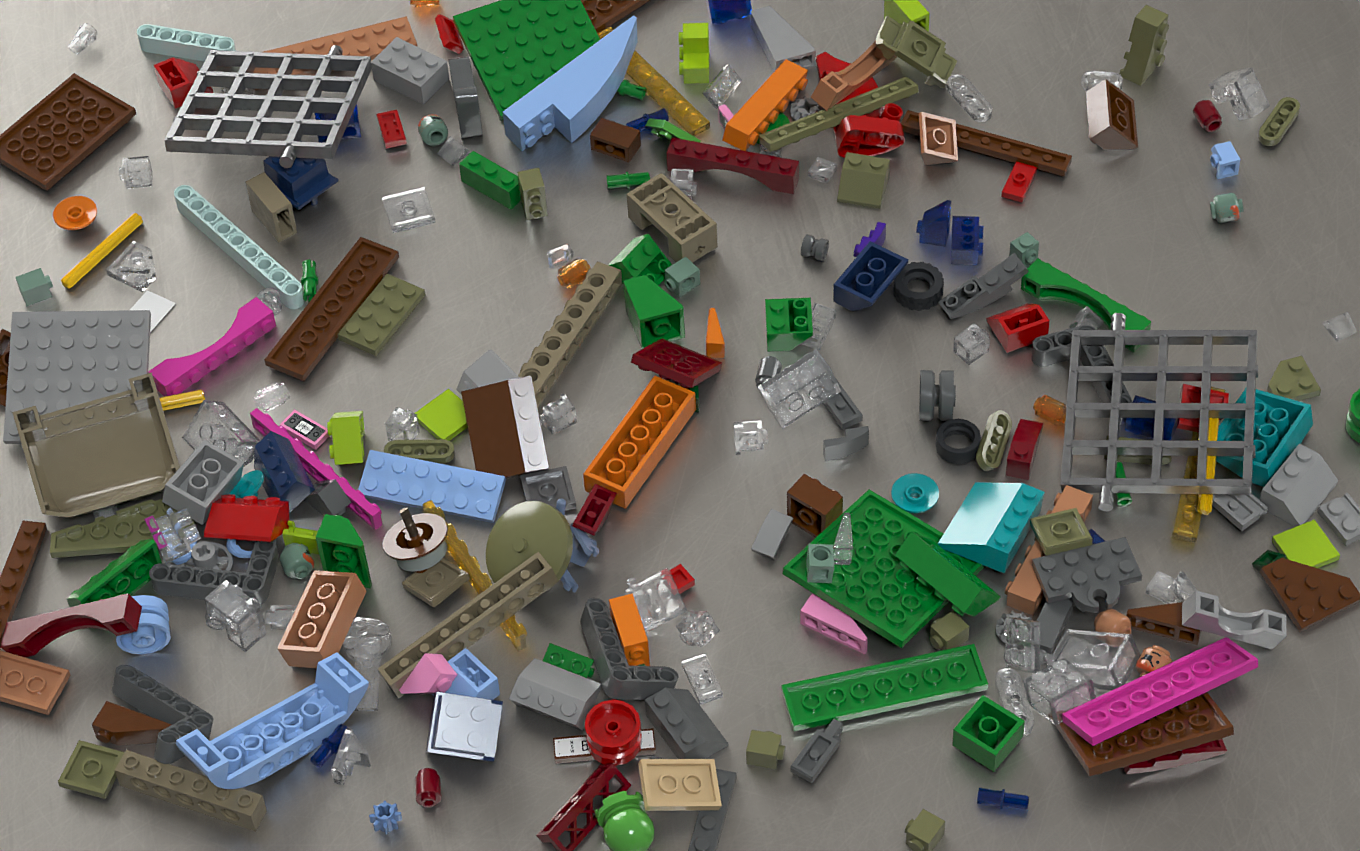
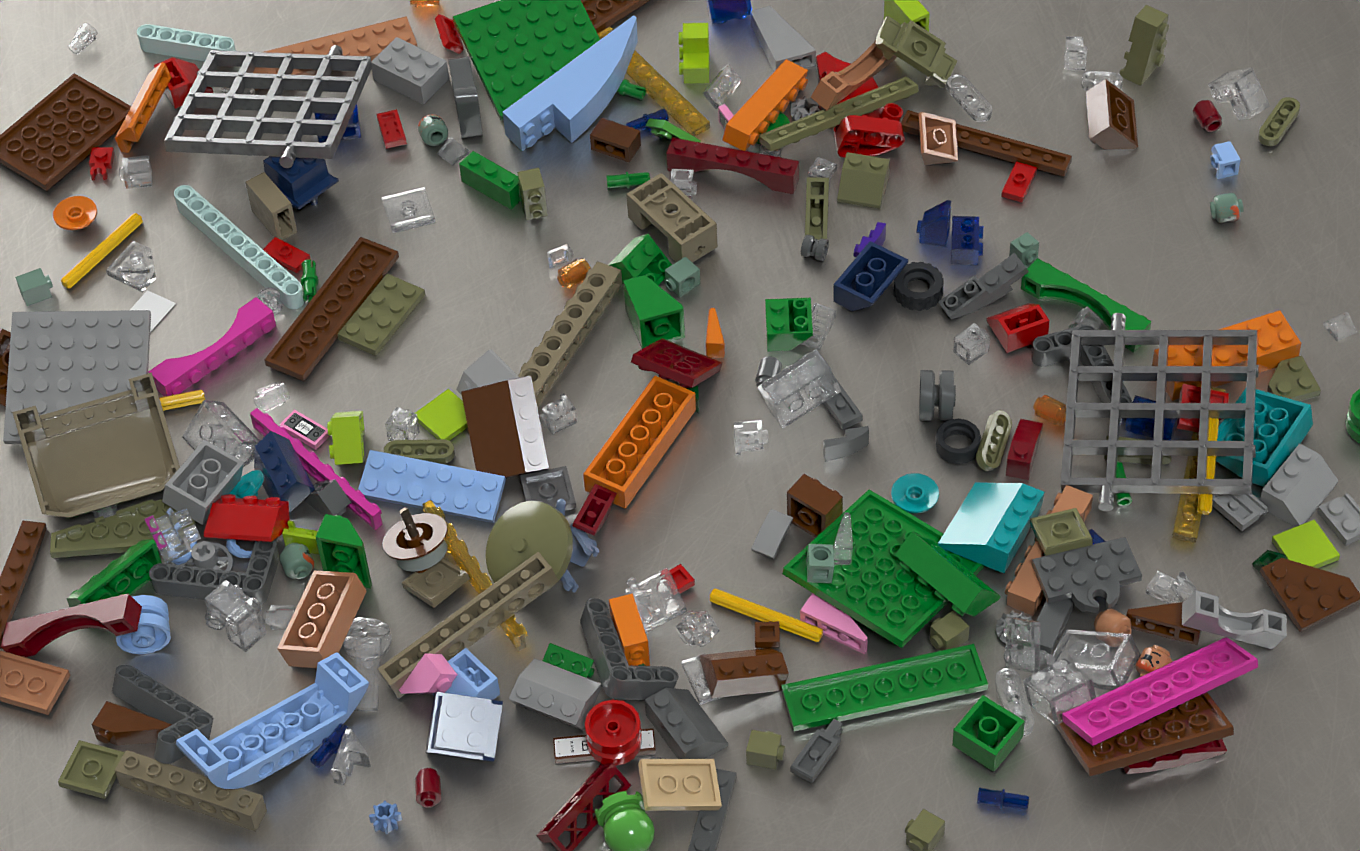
none -> red plate [89,147,115,180]
none -> orange slope [115,63,171,153]
none -> red plate [263,237,311,273]
none -> reddish brown slope [699,648,789,698]
none -> yellow axle [710,588,823,642]
none -> reddish brown plate [755,622,780,648]
none -> olive slope [805,177,829,240]
none -> clear brick [1064,36,1087,70]
none -> orange brick [1152,310,1301,401]

